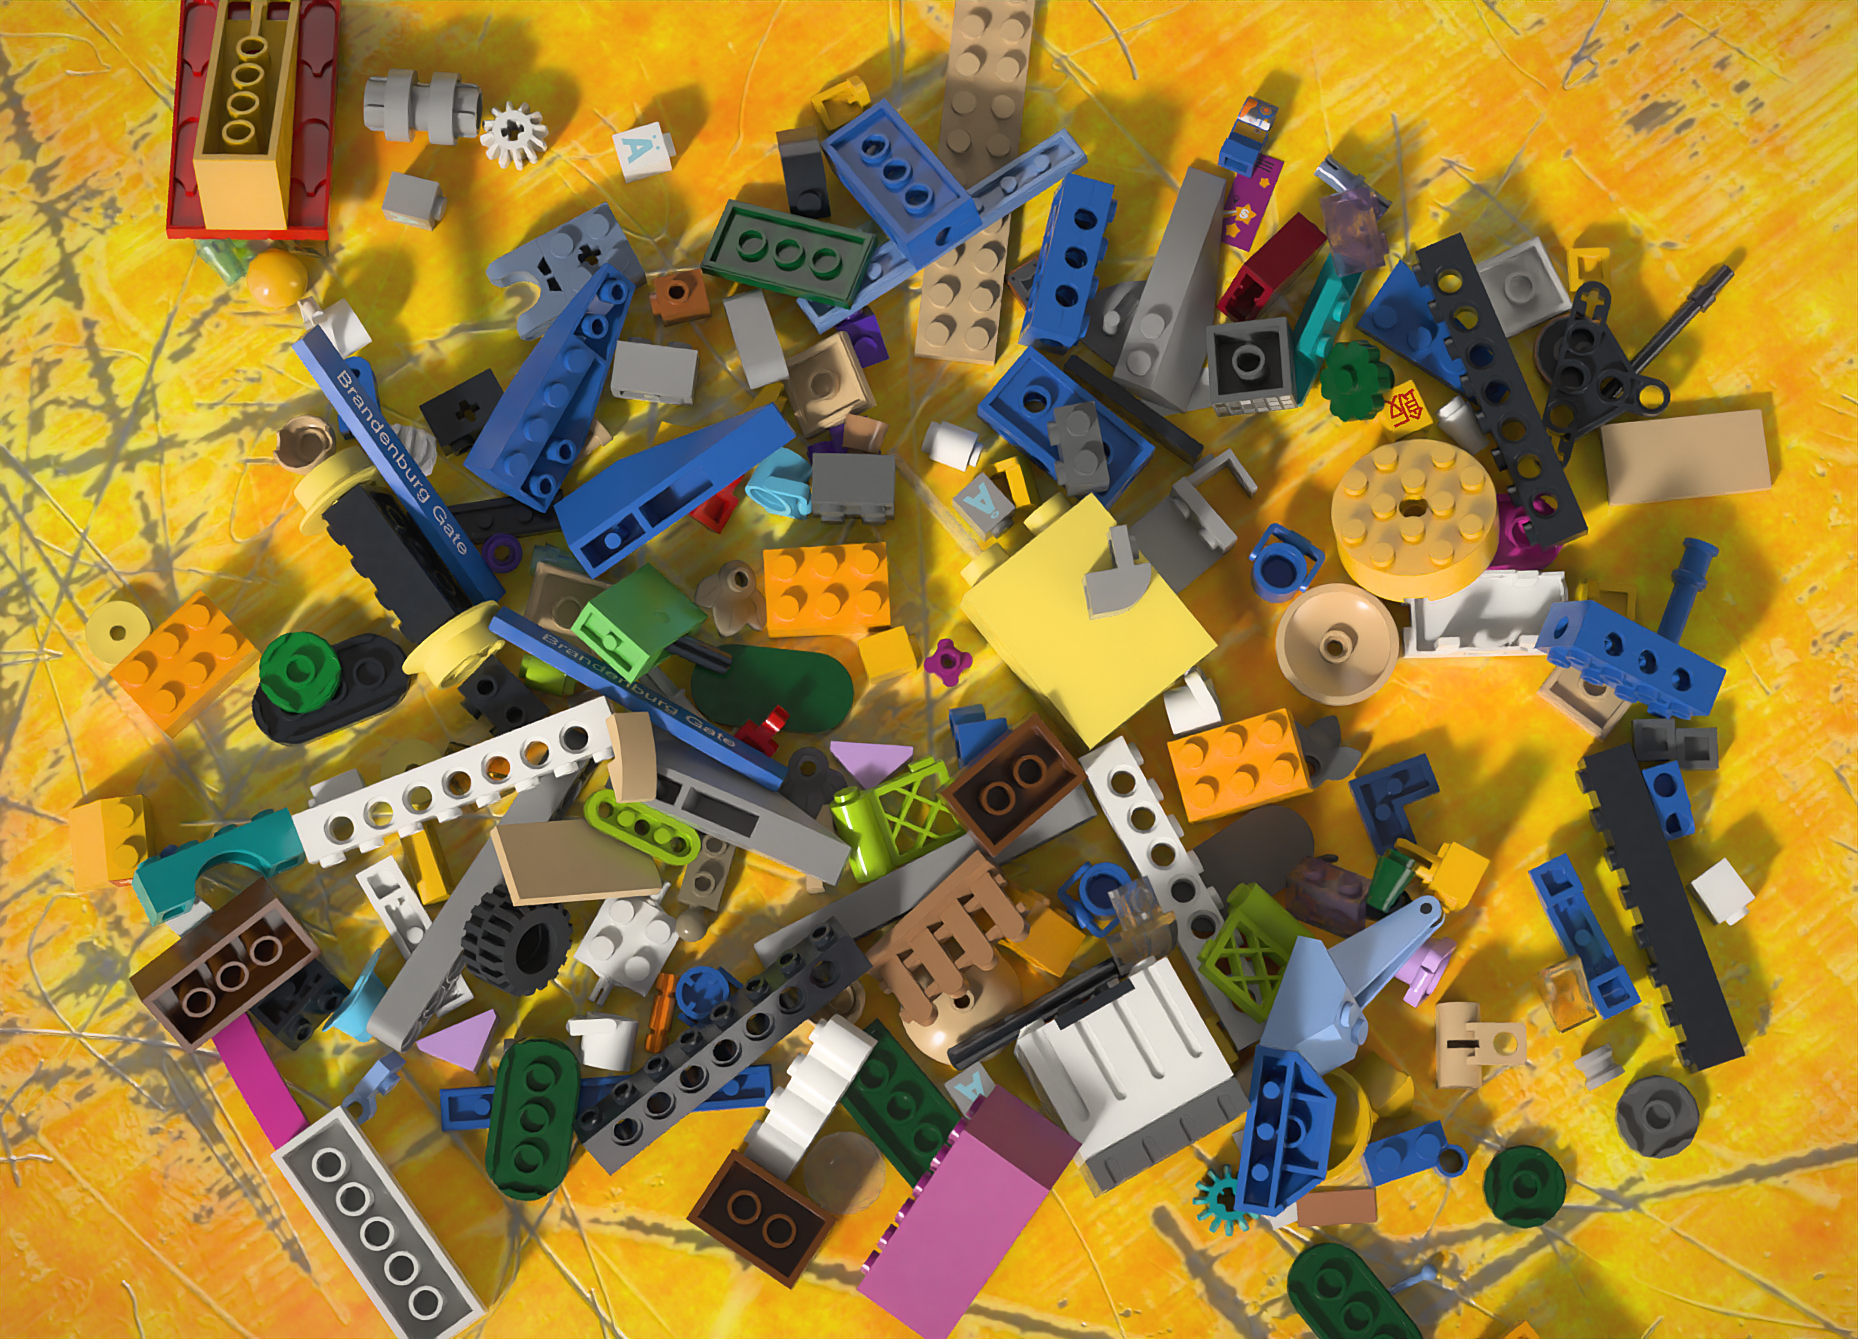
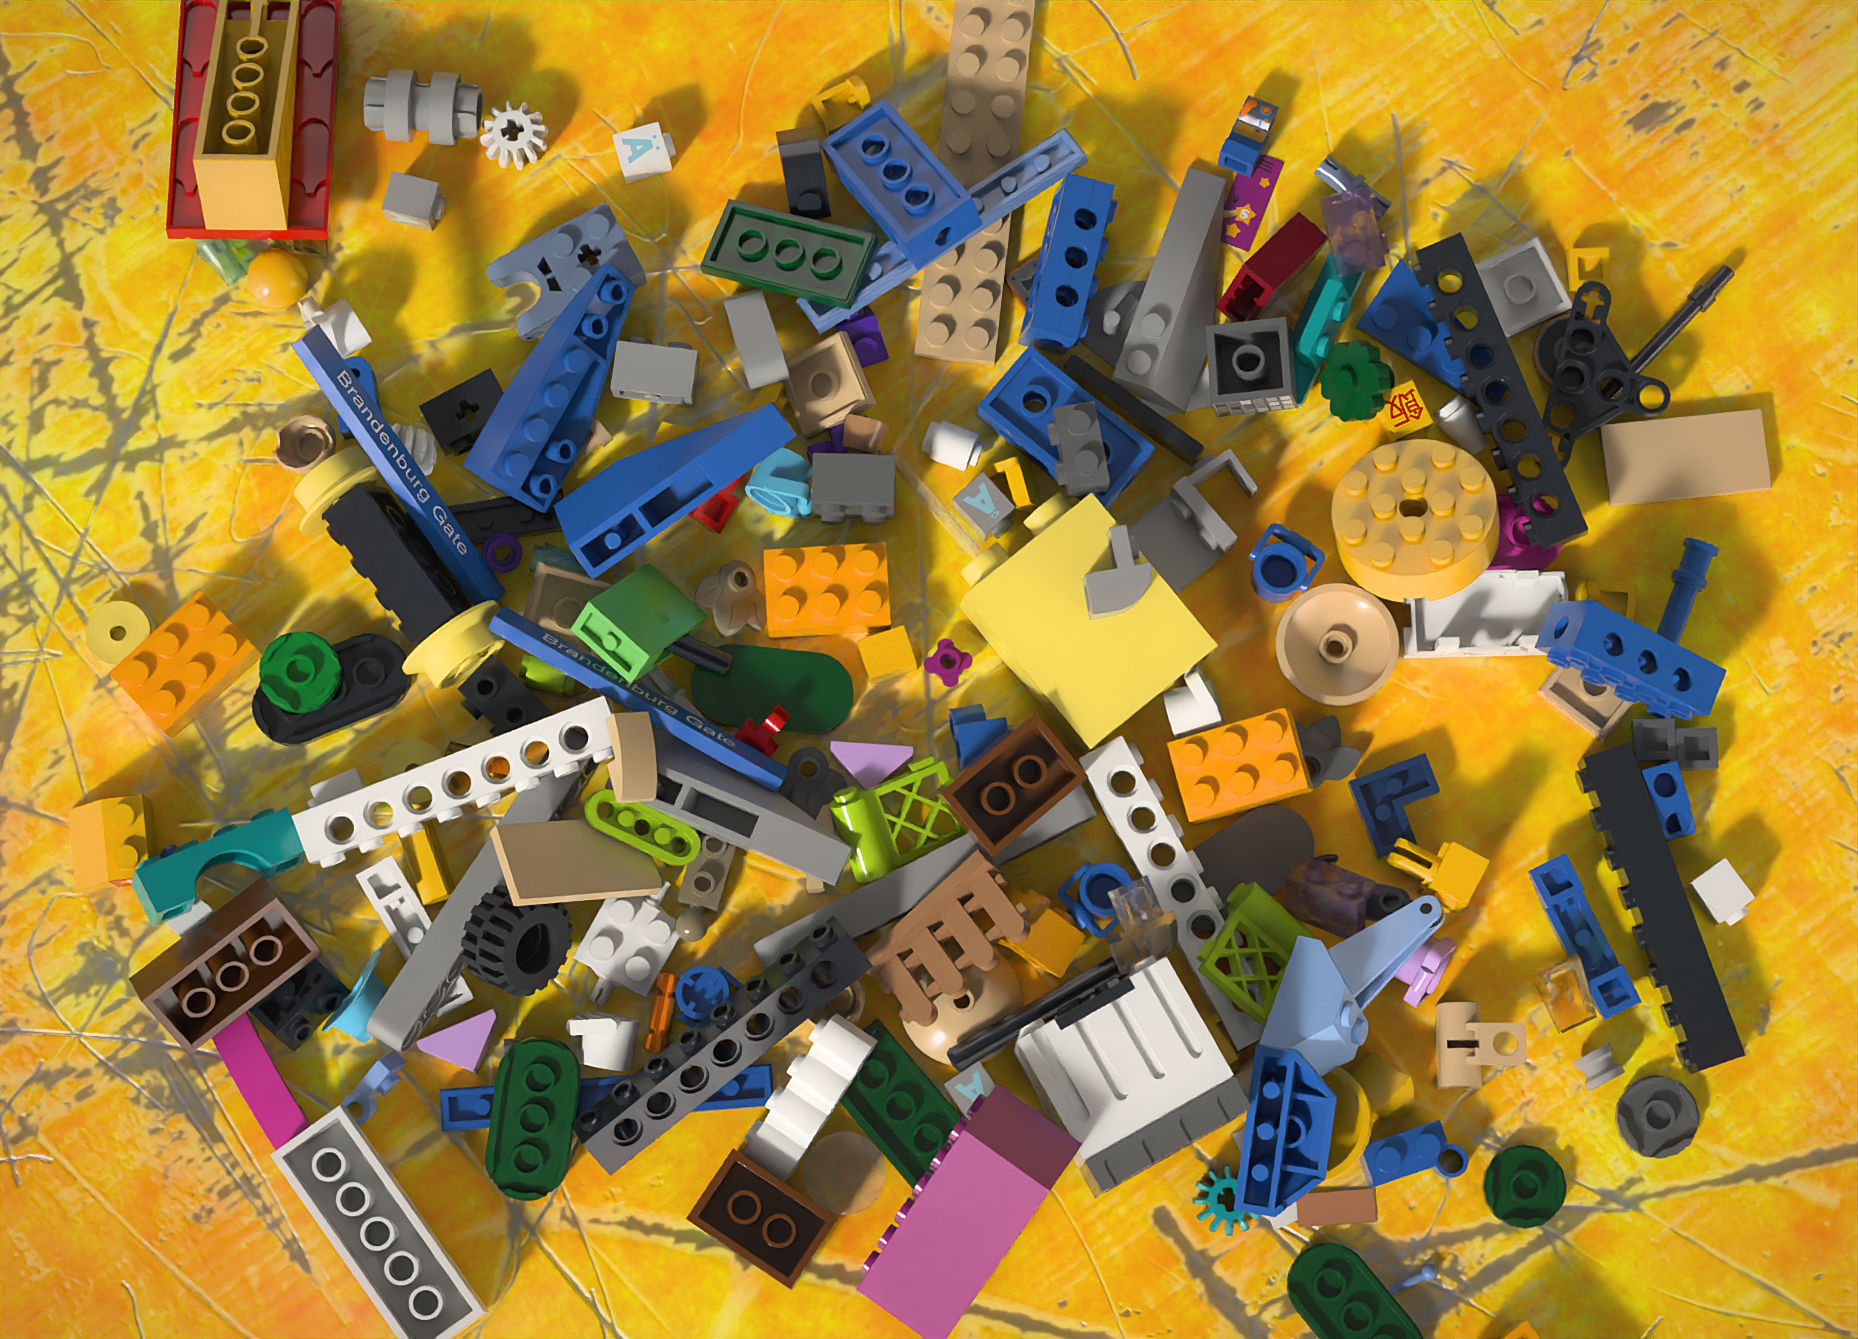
dark orange brick [648,268,712,327] -> none
dark green cone [1365,847,1417,913] -> none

